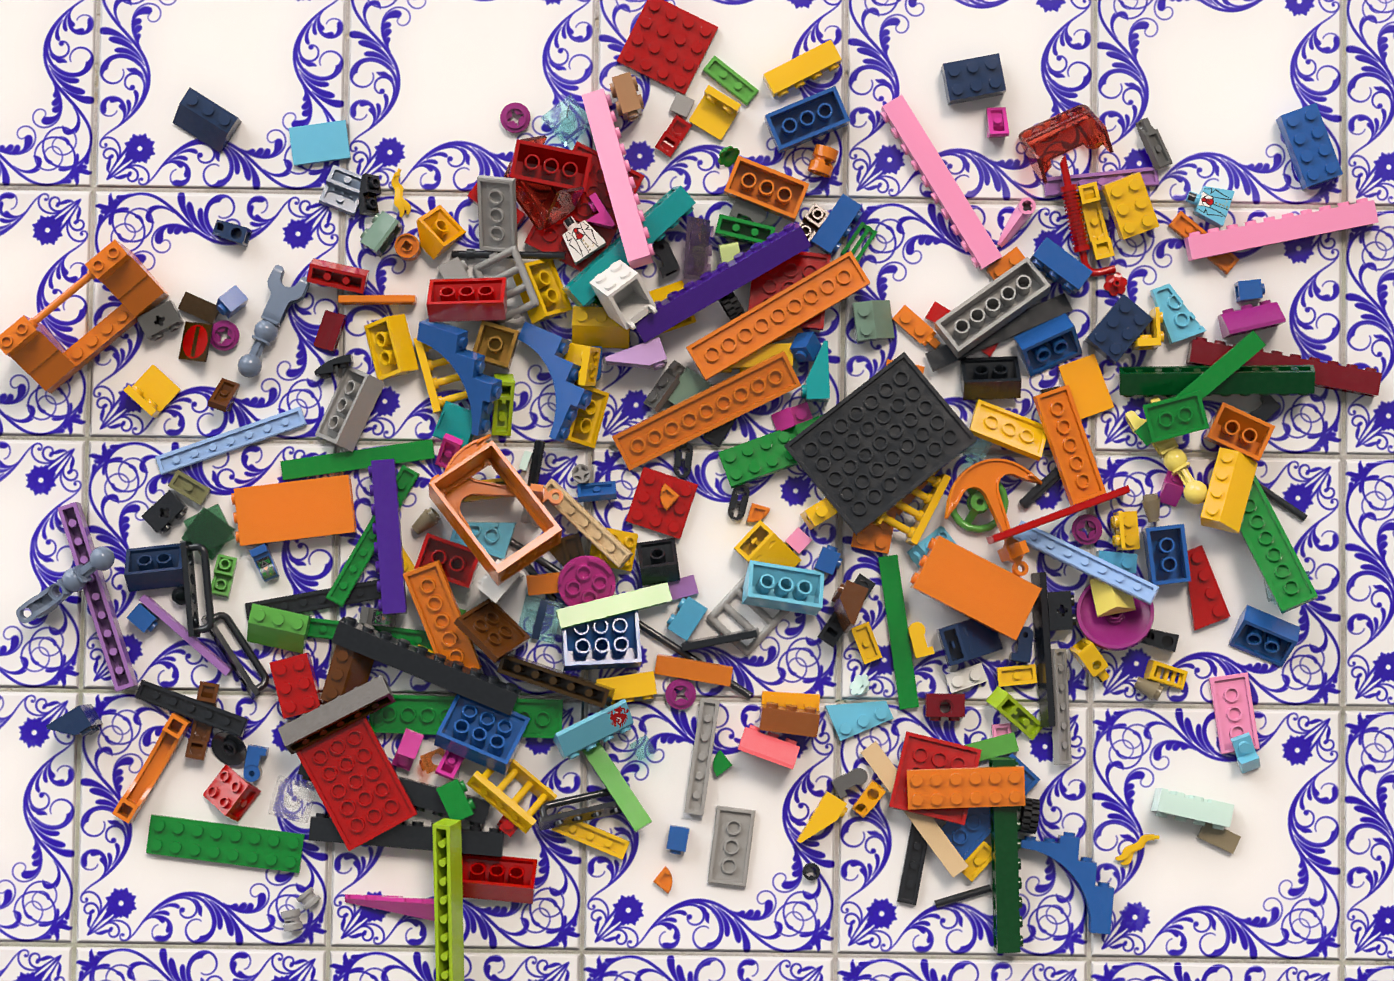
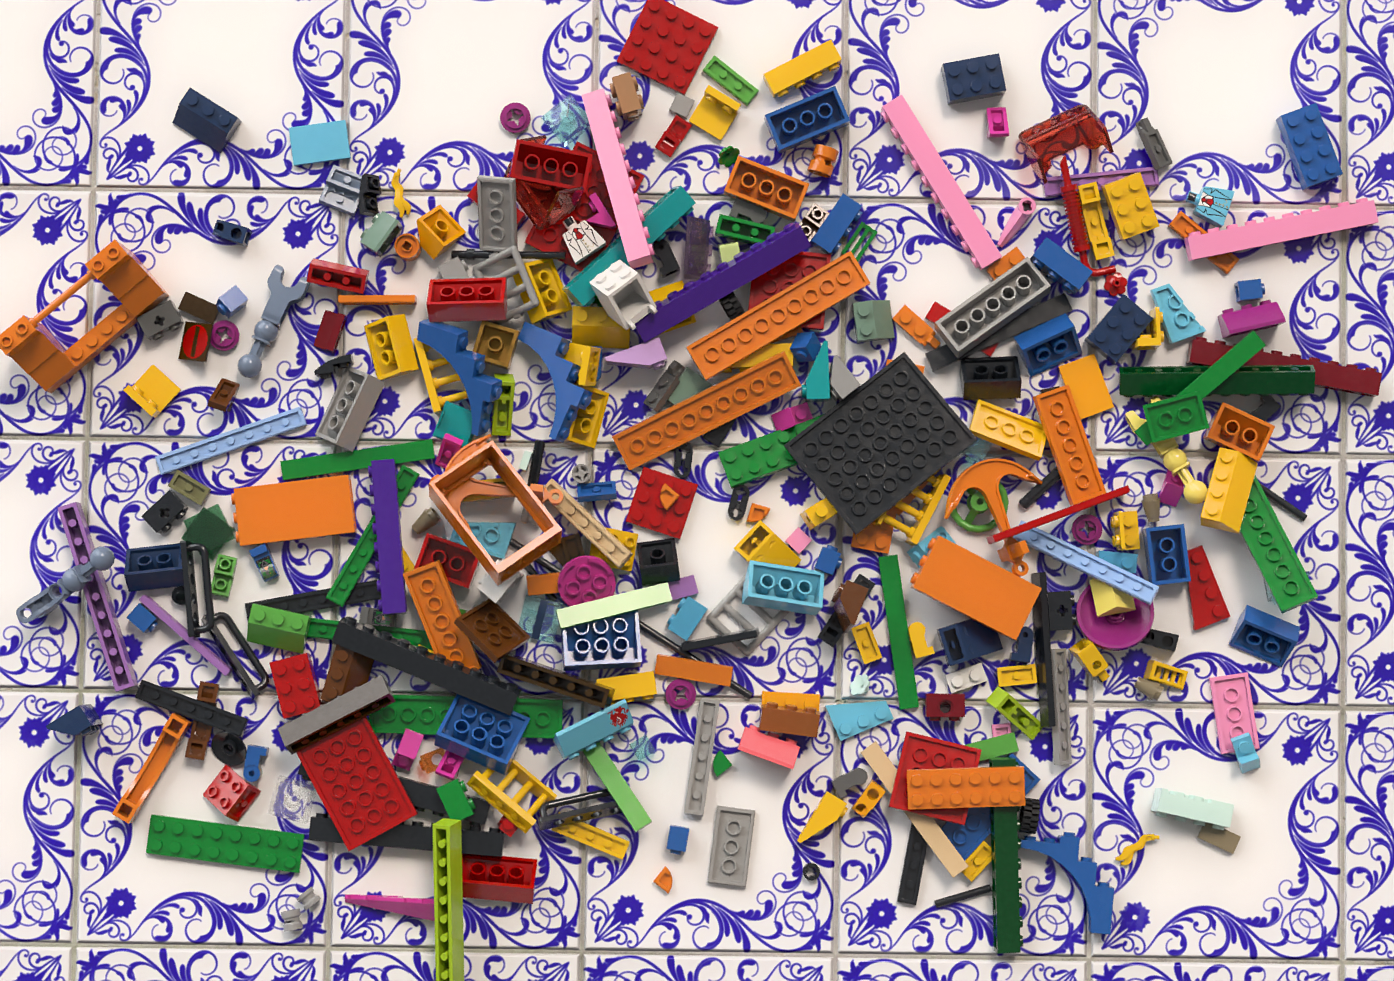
none -> light grey slope [829,355,860,401]

